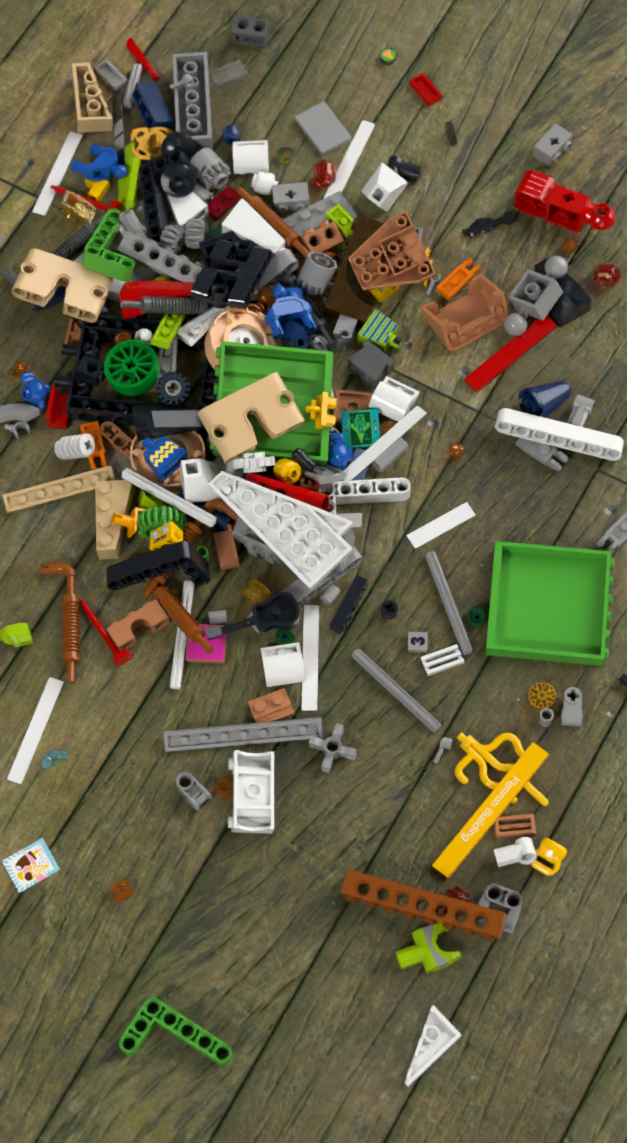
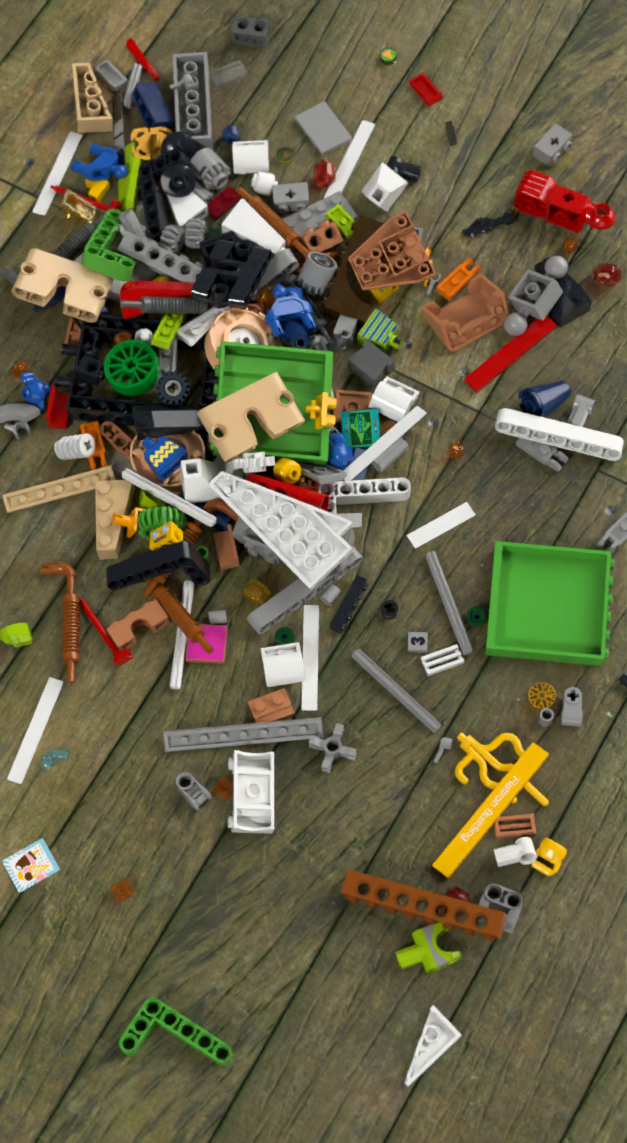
black piece [205,592,299,640] -> none
black pin [291,447,315,471] -> none

